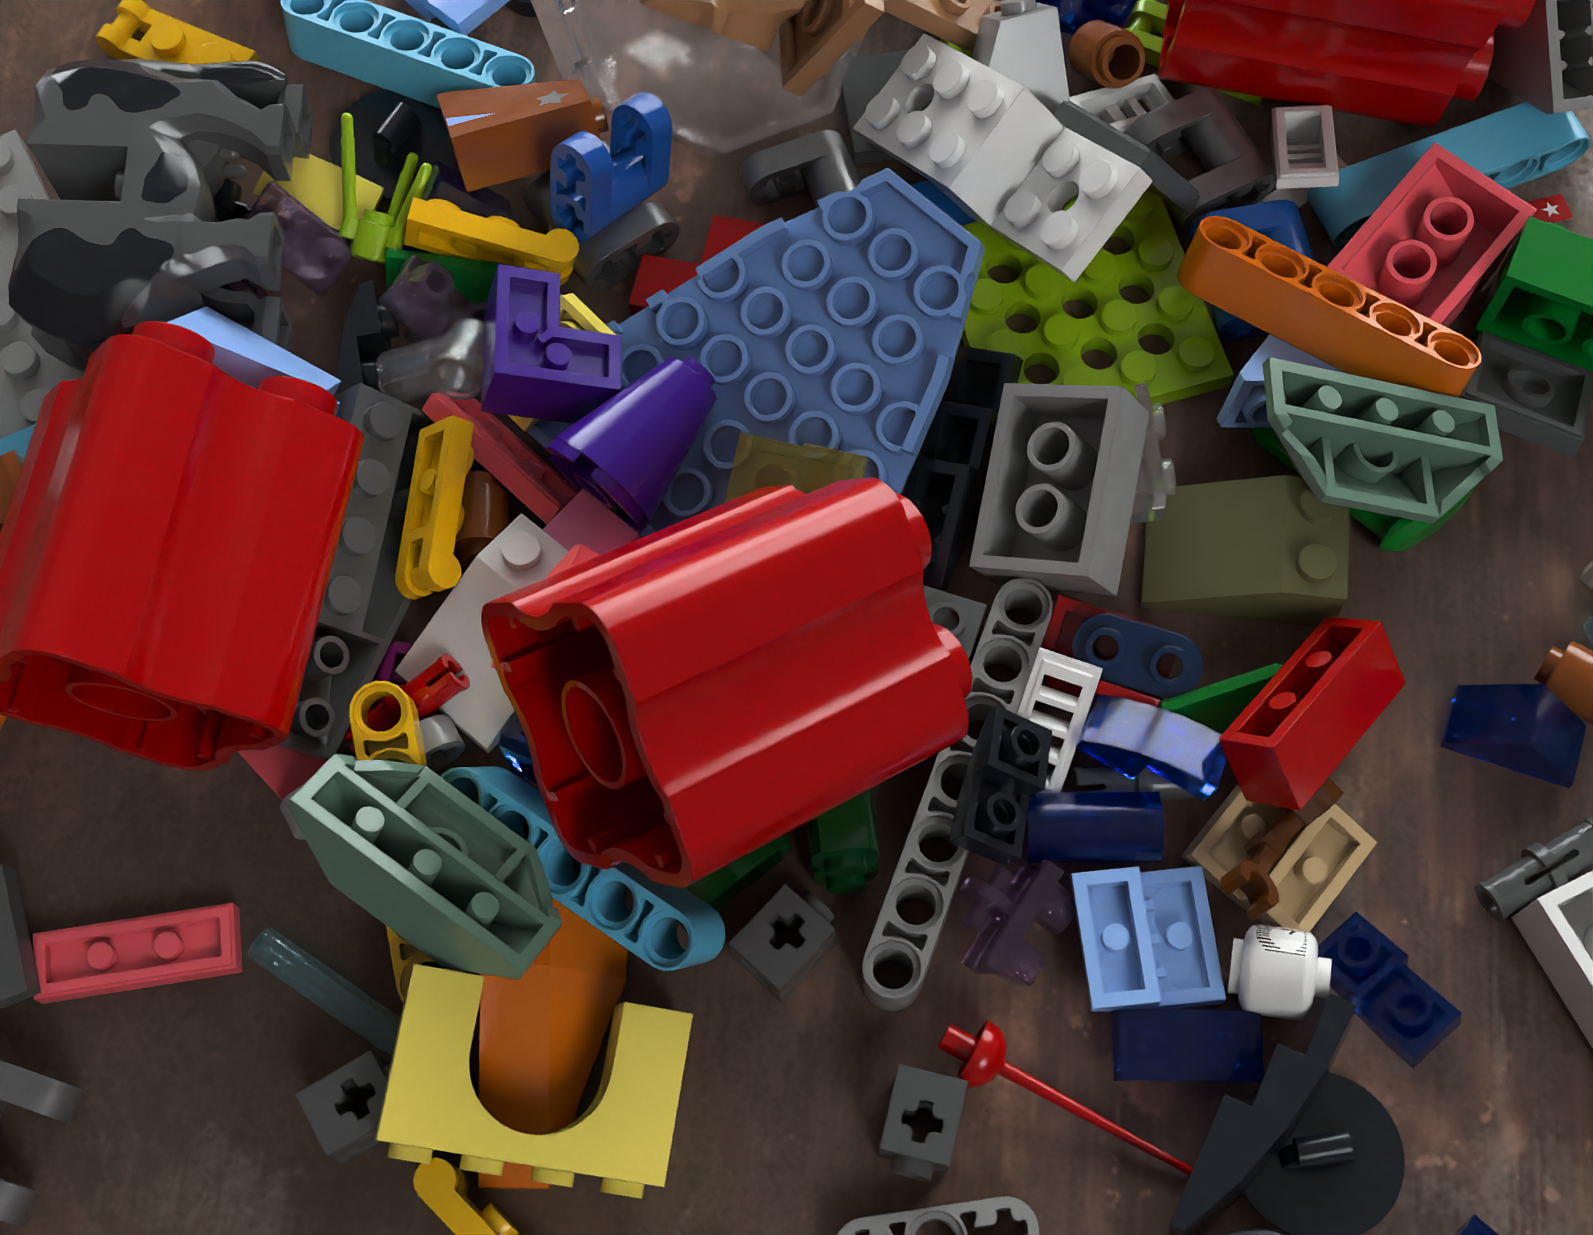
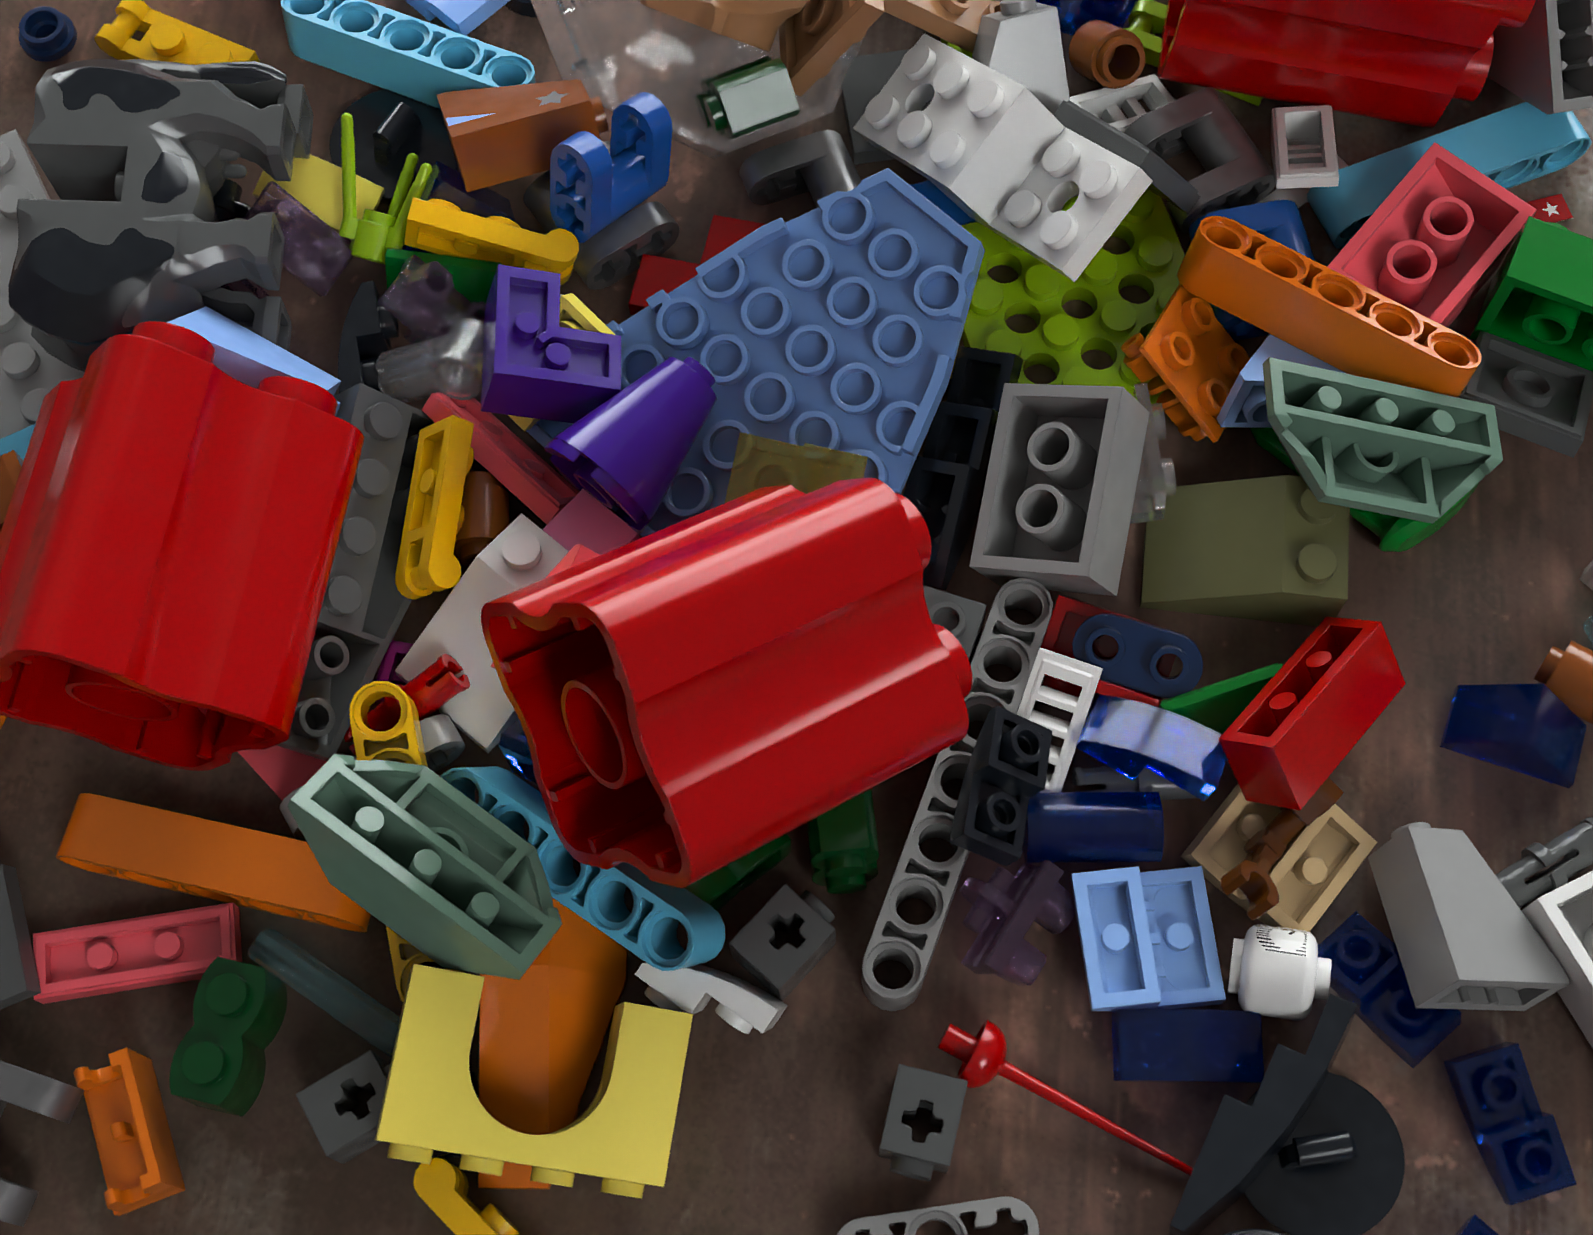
none -> dark blue plate [19,6,77,62]
none -> orange beam [55,793,372,932]
none -> orange hinge [74,1047,186,1216]
none -> dark green brick [169,957,287,1117]
none -> white slope [634,962,788,1034]
none -> brick [695,56,800,140]
none -> orange hinge [1121,283,1250,443]
none -> light grey slope [1368,822,1570,1011]
none -> clear blue slope [1444,1041,1577,1205]

